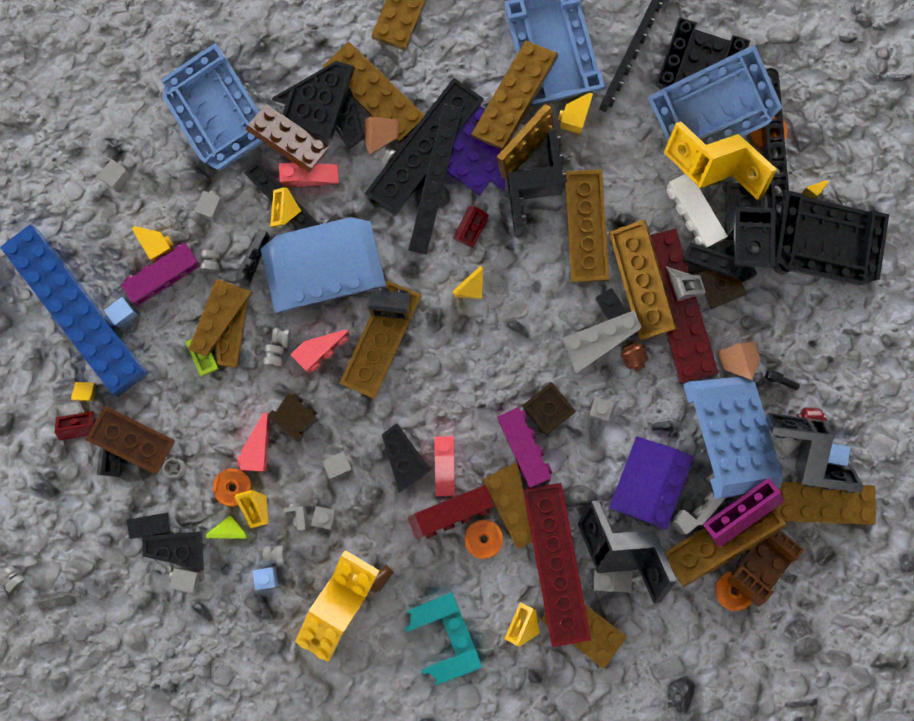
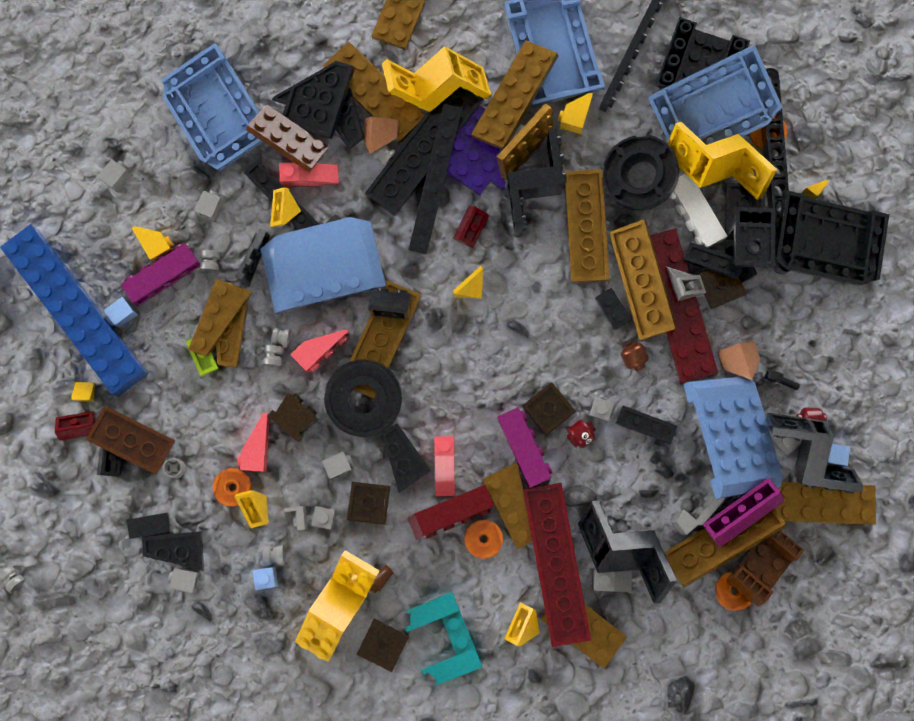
lime slope [206,515,249,539] -> none
light grey wing [563,310,642,374] -> none
dark purple slope [609,436,694,530] -> none
none -> black piece [324,359,402,437]
none -> dark brown plate [347,481,391,525]
none -> dark brown plate [356,618,410,672]
none -> yellow bracket [382,46,491,112]
none -> dark red head [567,420,596,448]
none -> black piece [602,135,679,211]
none -> black plate [615,405,677,444]

